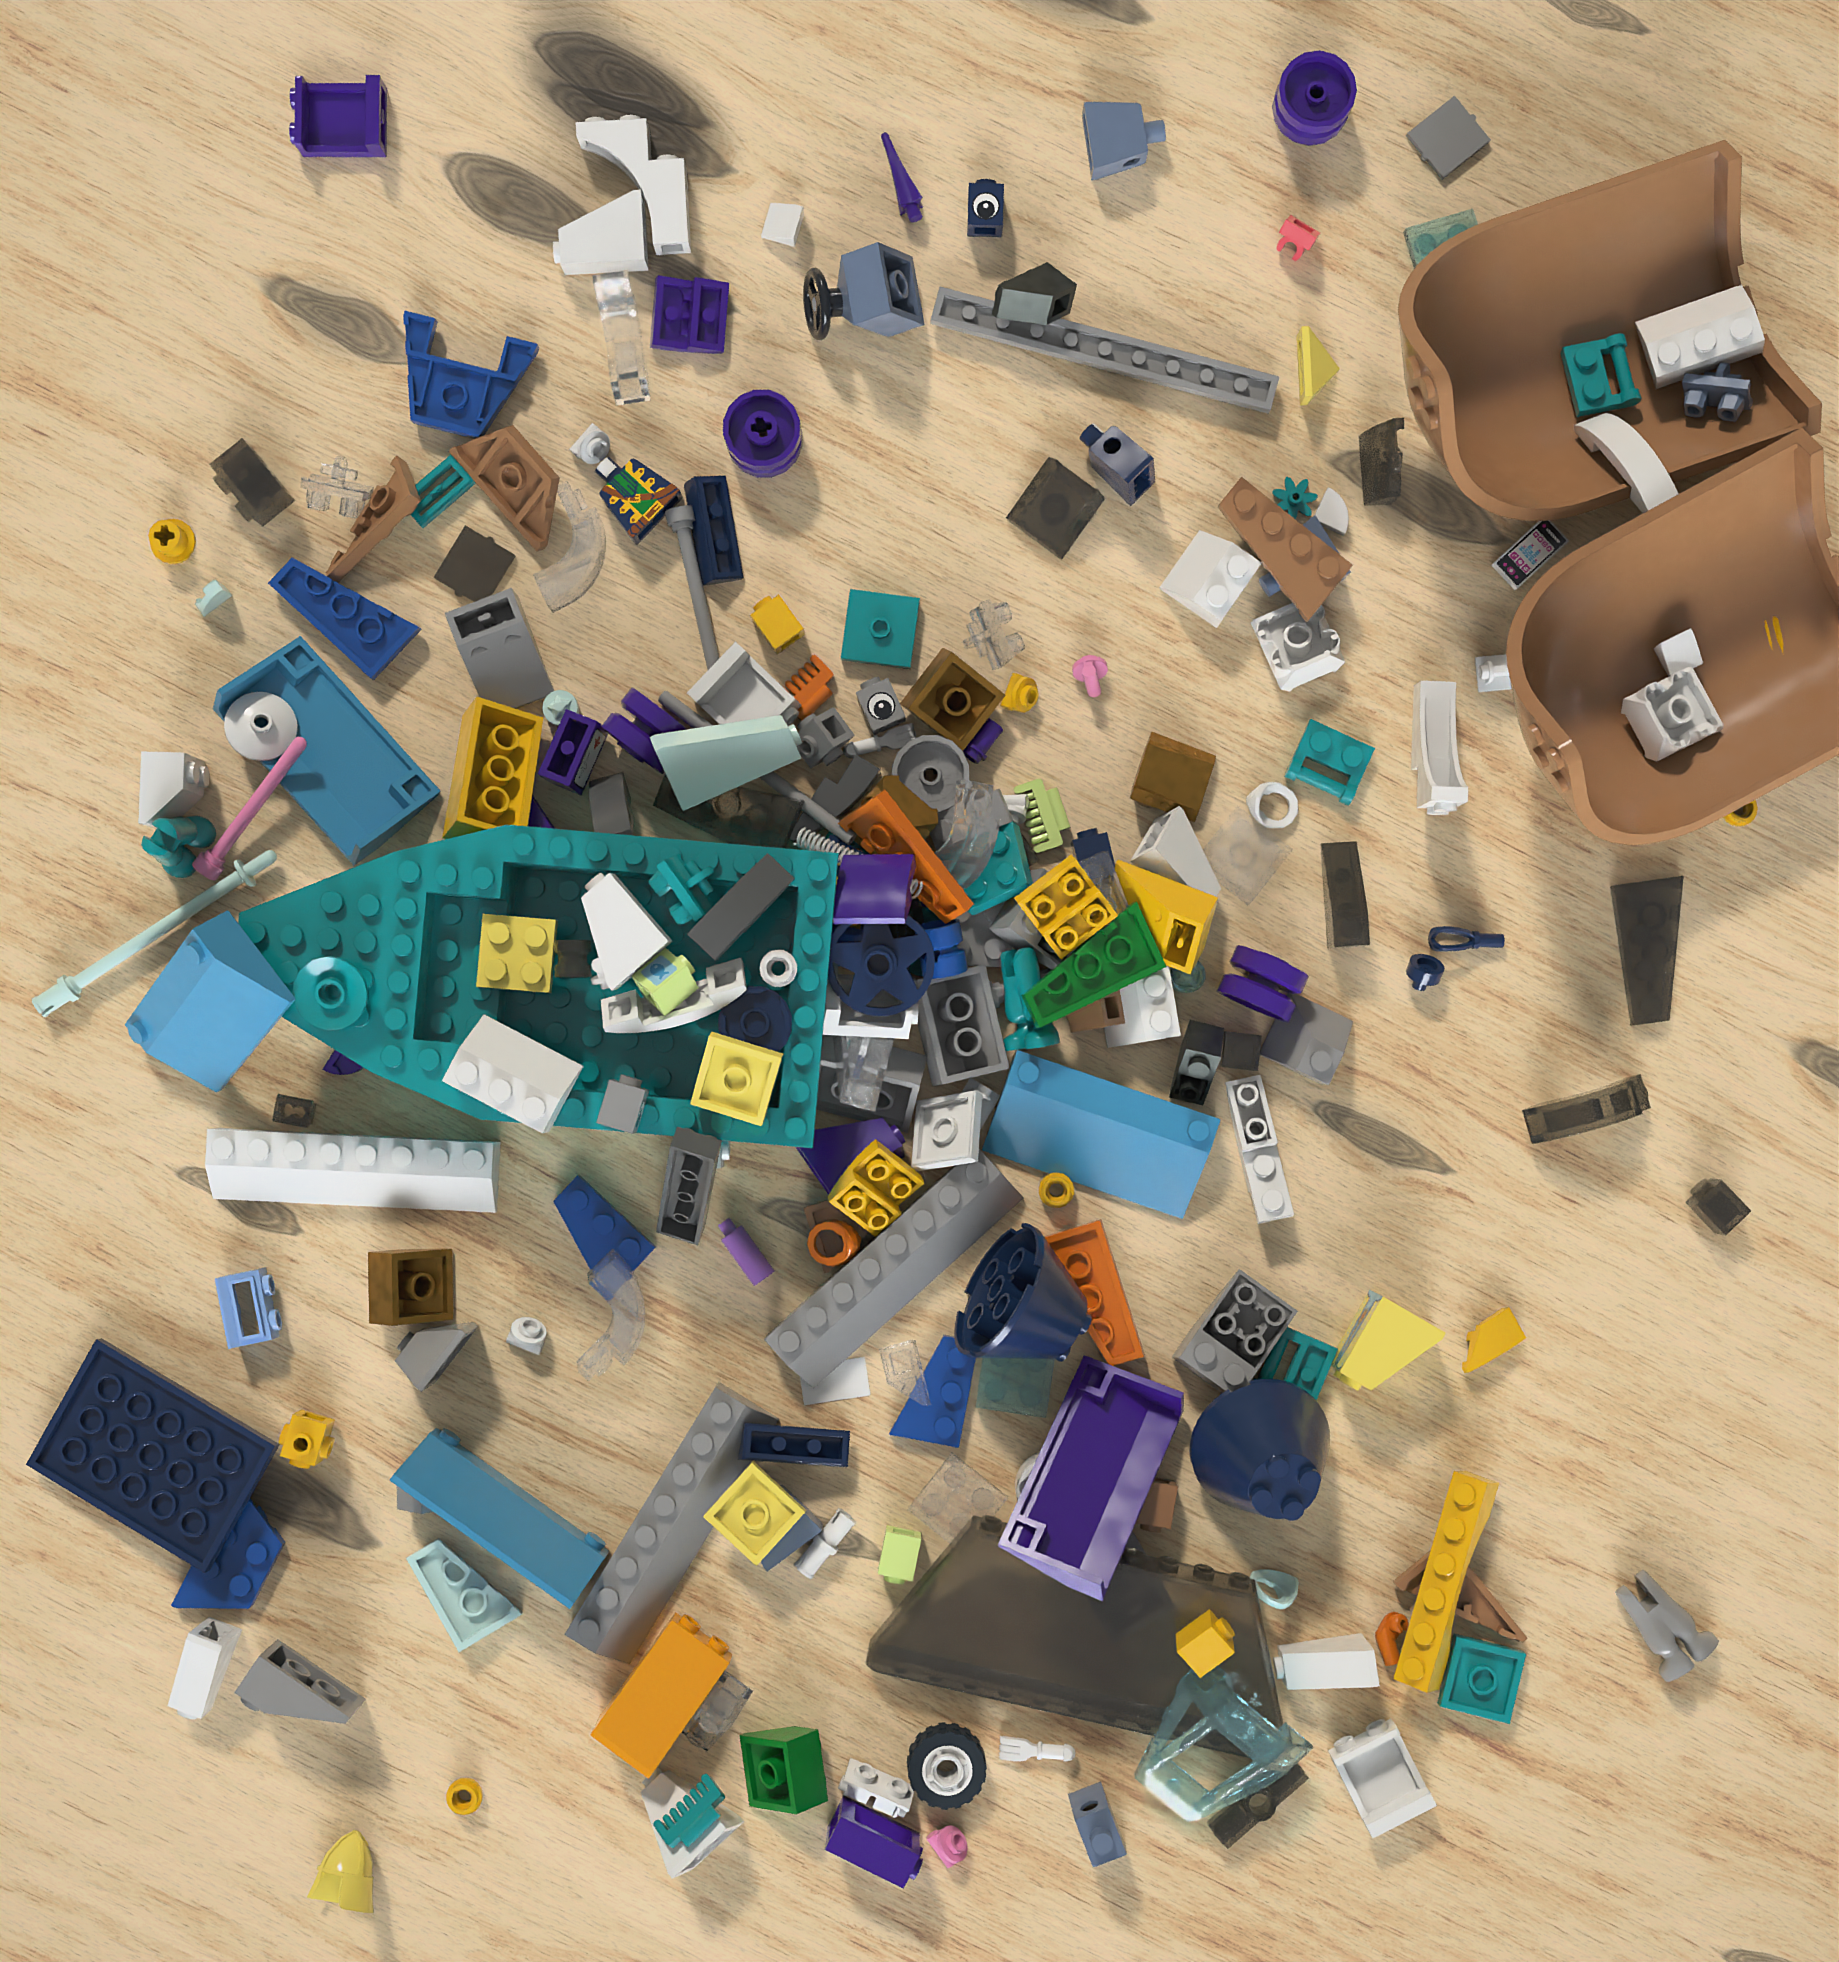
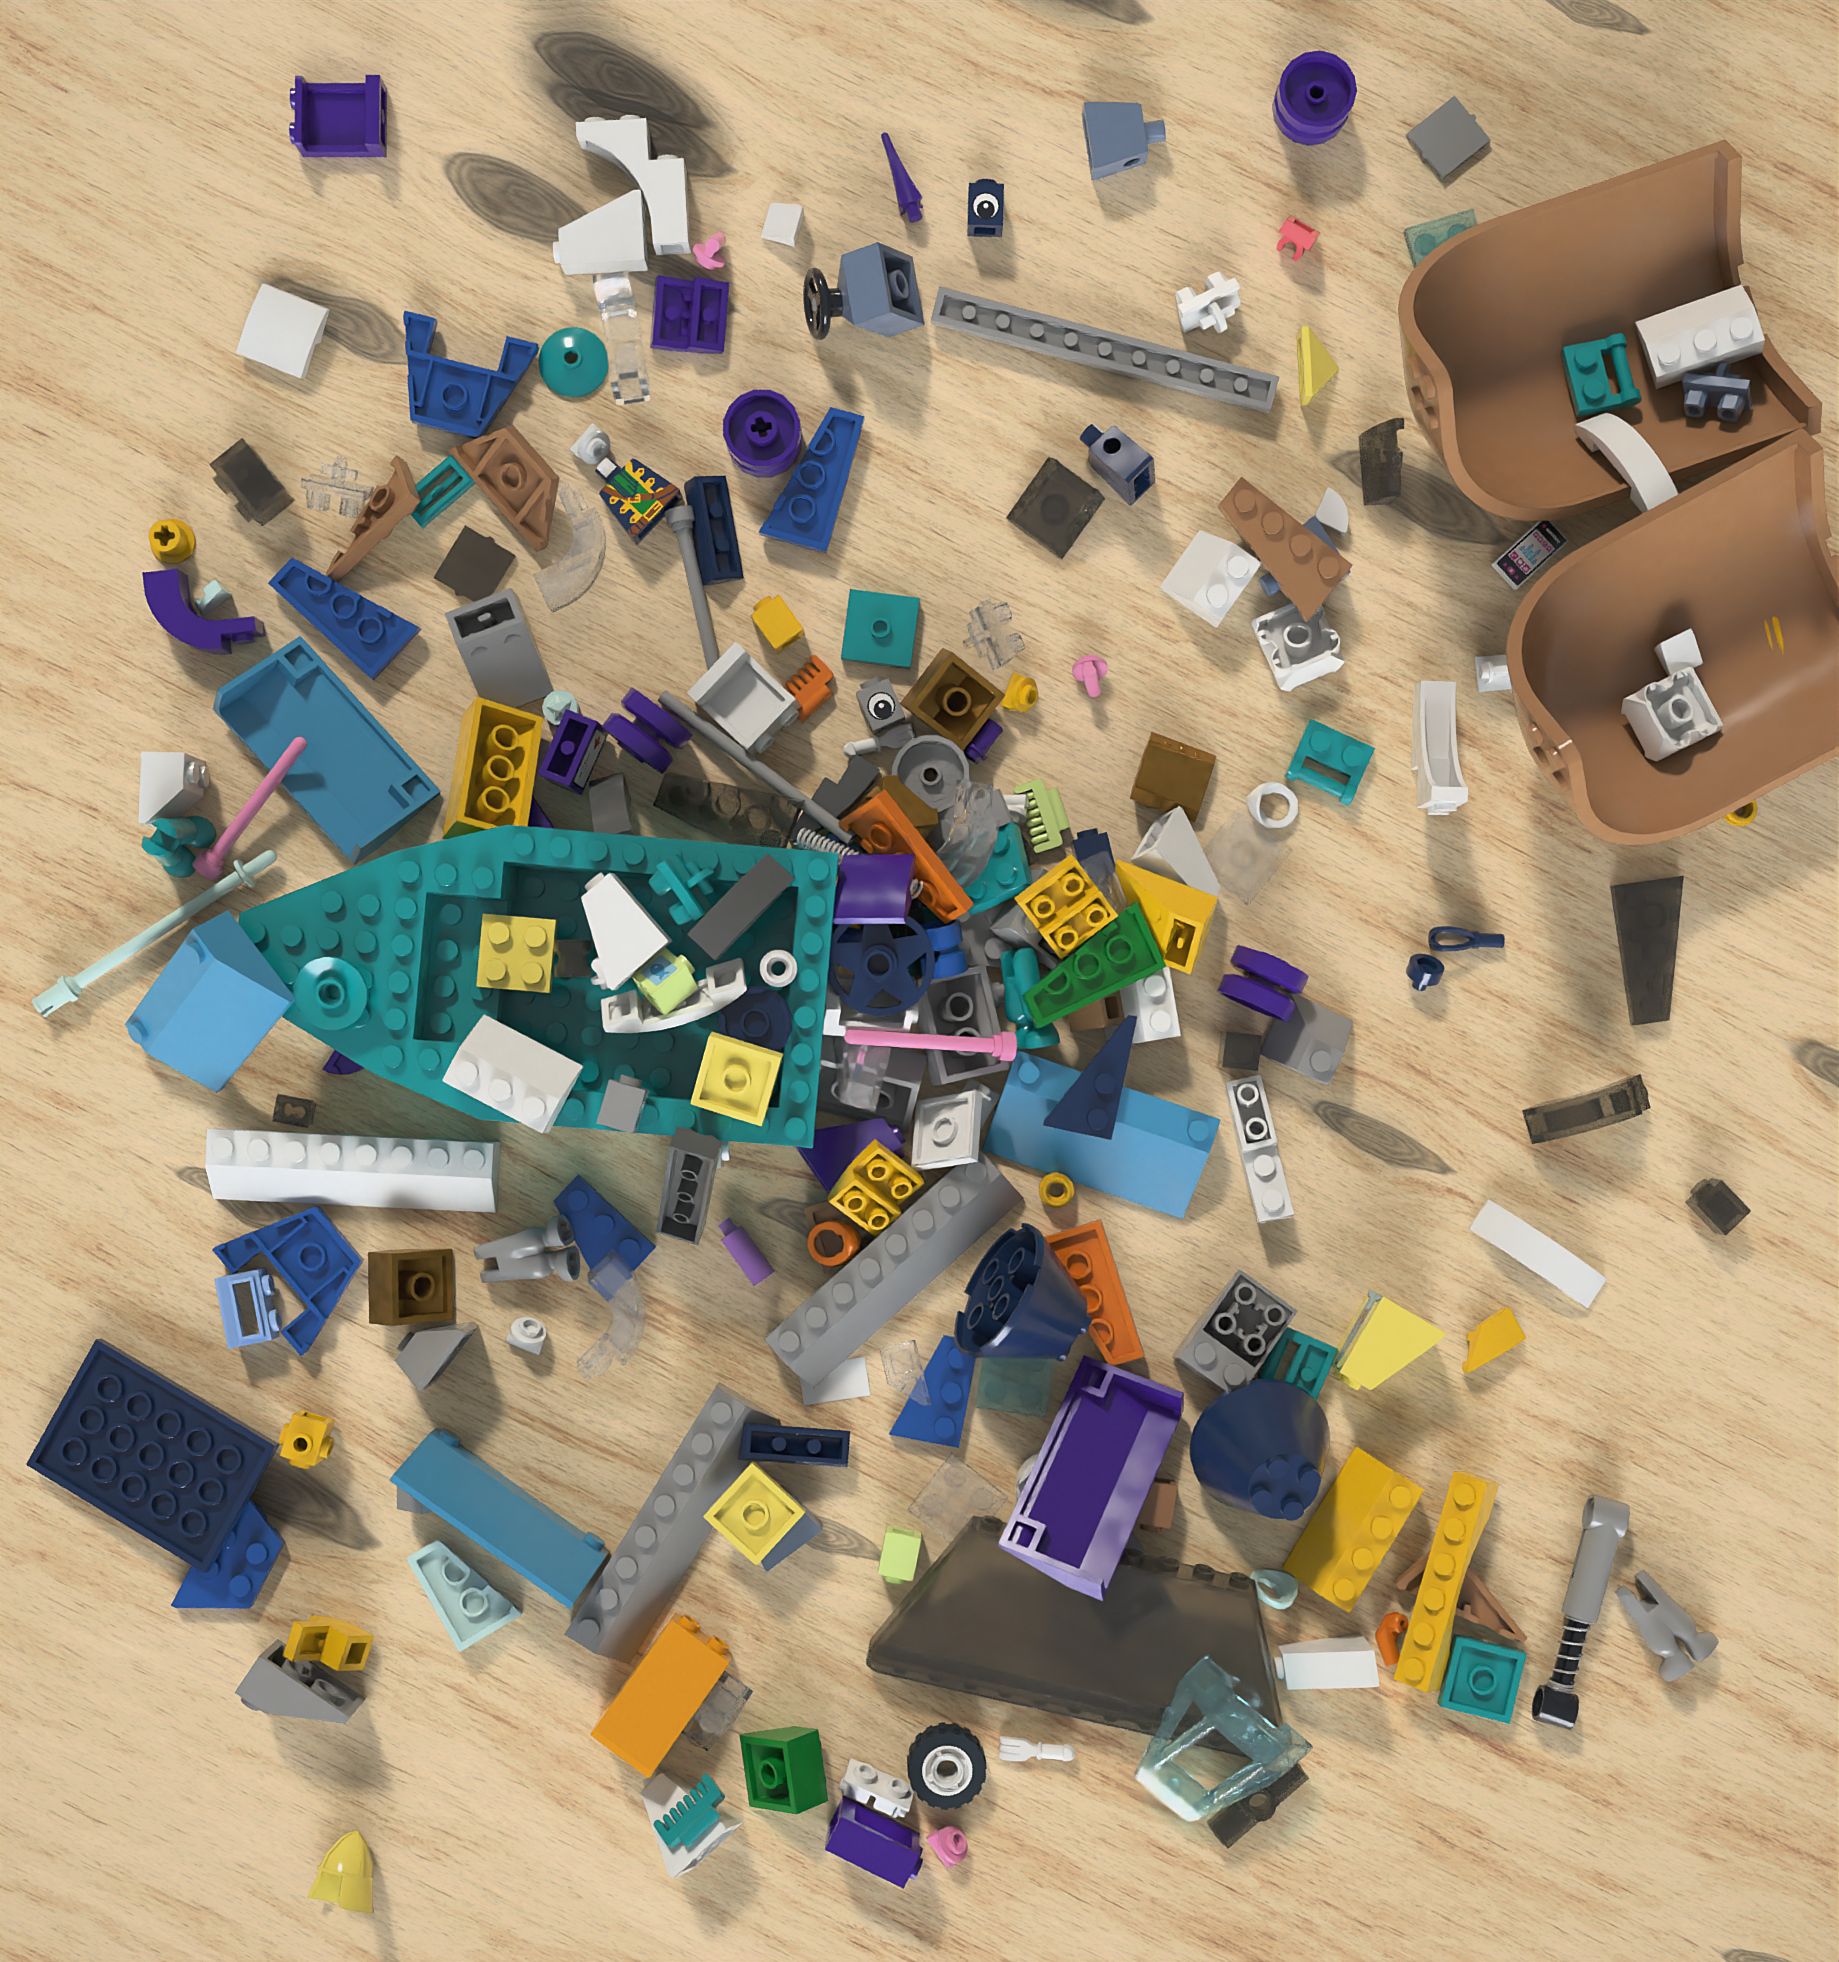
white slope [168,1617,242,1719] -> none
white dish [224,692,297,761] -> none
yellow plate [446,1778,483,1815] -> none
light aqua slope [650,715,802,811] -> none
white pin [794,1508,856,1579] -> none
light grey brick [797,707,855,768] -> none
pearl dark grey slope [992,262,1077,325] -> none
sand blue torso [1068,1781,1127,1867] -> none
clear light blue wheel [1169,961,1206,993] -> none
pearl dark grey slope [1169,1020,1224,1106] -> none
yellow brick [1175,1609,1235,1678] -> none
teal plant [1272,477,1318,519] -> none
clear smoke slope [1320,841,1370,949] -> none
white panel [1328,1719,1437,1838] -> none
none -> dark purple arch [142,568,265,655]
none -> blue wing [212,1206,364,1356]
none -> white slope [236,283,330,379]
none -> yellow brick [283,1615,374,1671]
none -> light grey piece [474,1215,580,1283]
none -> teal dish [538,327,609,398]
none -> bright pink plate [692,232,726,270]
none -> blue wing [758,407,865,554]
none -> bright pink piece [844,1030,1017,1061]
none -> dark blue wing [1043,1015,1137,1140]
none -> white hips [1175,271,1241,334]
none -> yellow slope [1282,1445,1424,1613]
none -> white slope [1468,1199,1607,1308]
none -> piece [1531,1494,1630,1730]

